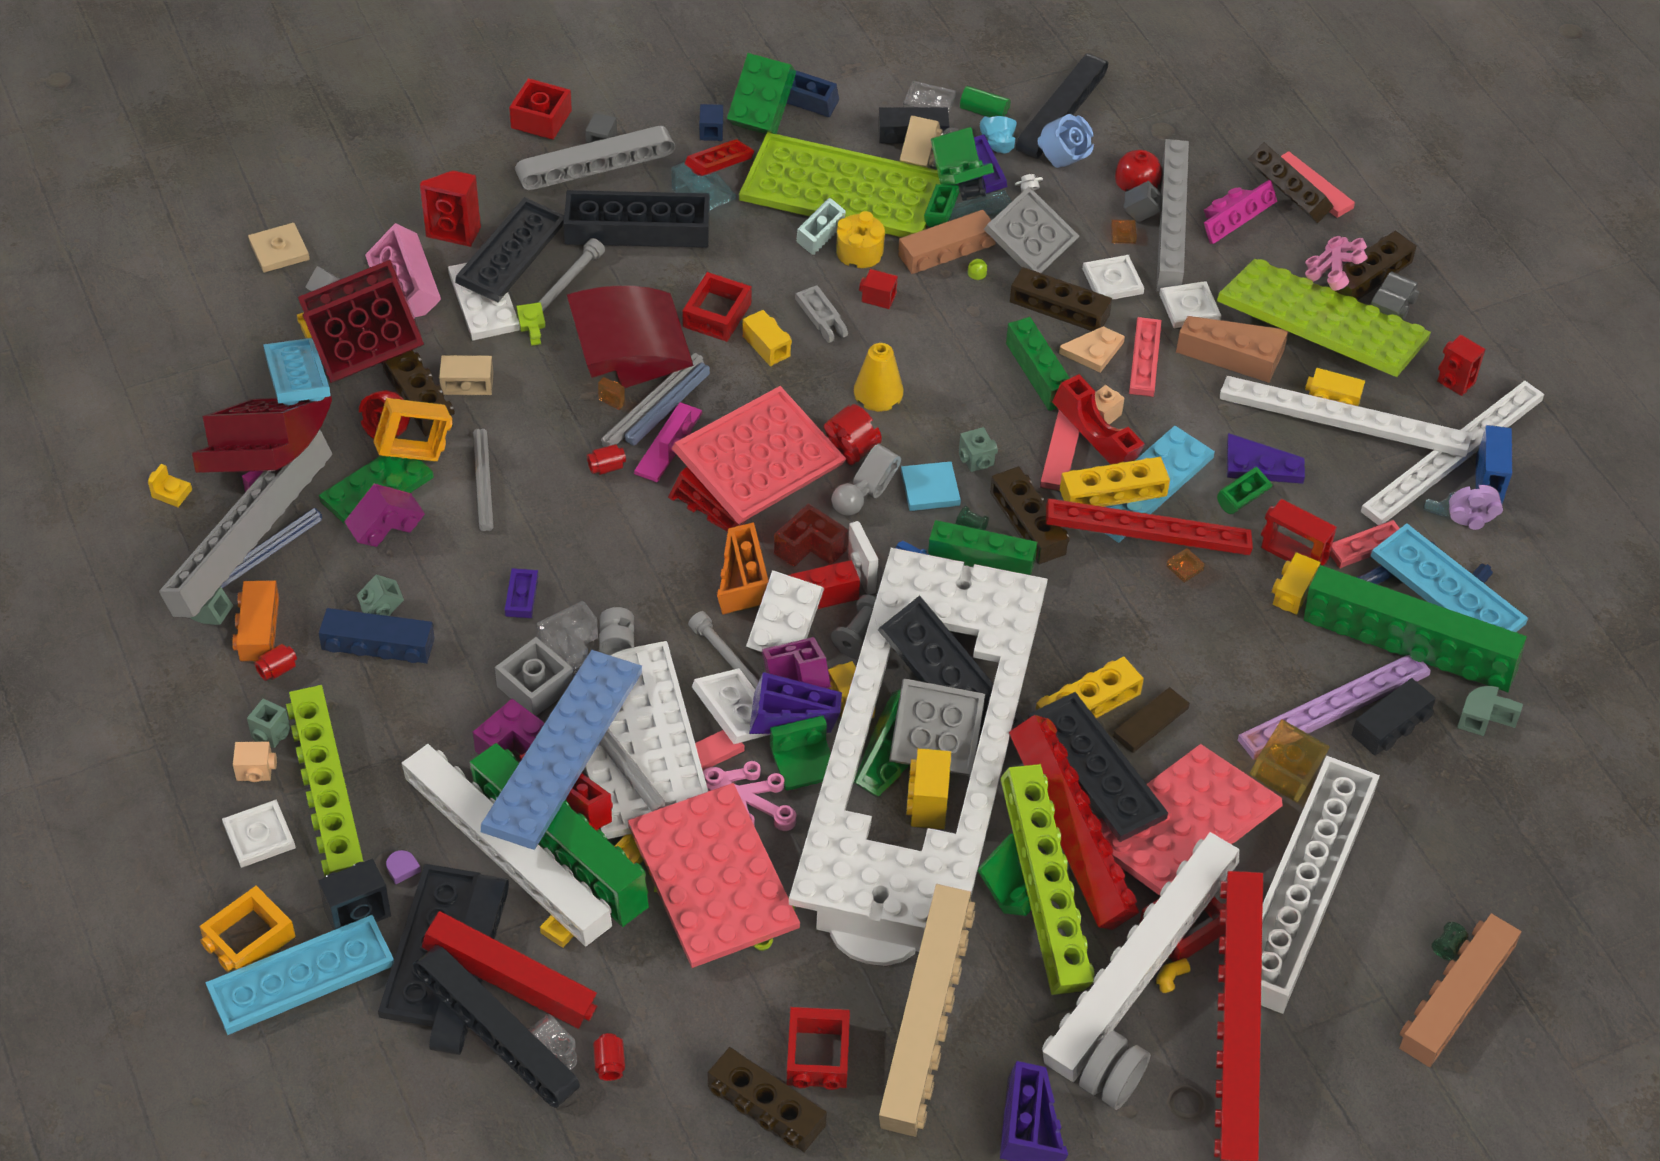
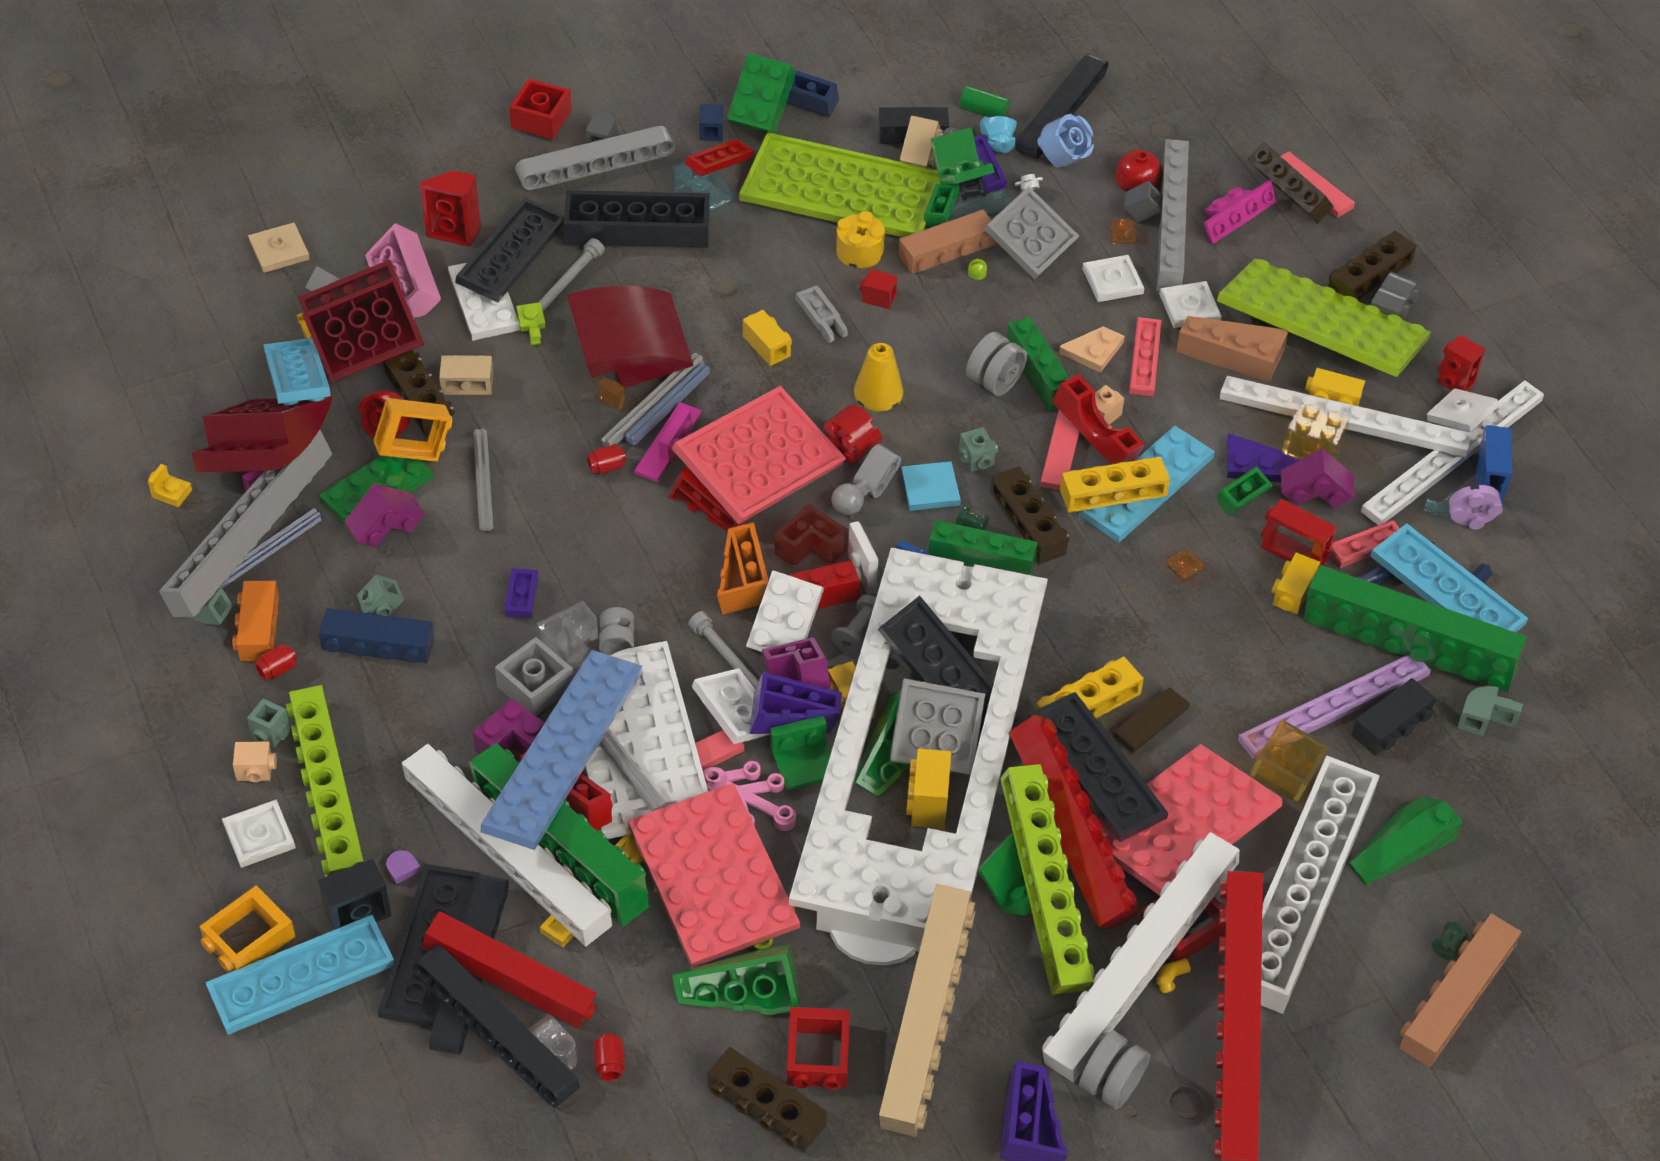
red window [682,272,752,342] -> none
light aqua brick [796,198,845,255] -> none
clear plate [903,81,956,112] -> none
dark brown brick [1010,267,1112,331] -> none
red plate [1046,498,1253,555] -> none
bright pink plant [1305,236,1367,291] -> none
none -> green wedge [672,944,800,1015]
none -> light grey wheel [966,332,1027,396]
none -> clear yellow brick [1281,403,1350,459]
none -> magenta brick [1281,449,1355,508]
none -> green wedge [1349,796,1462,886]
none -> white plate [1427,388,1498,432]

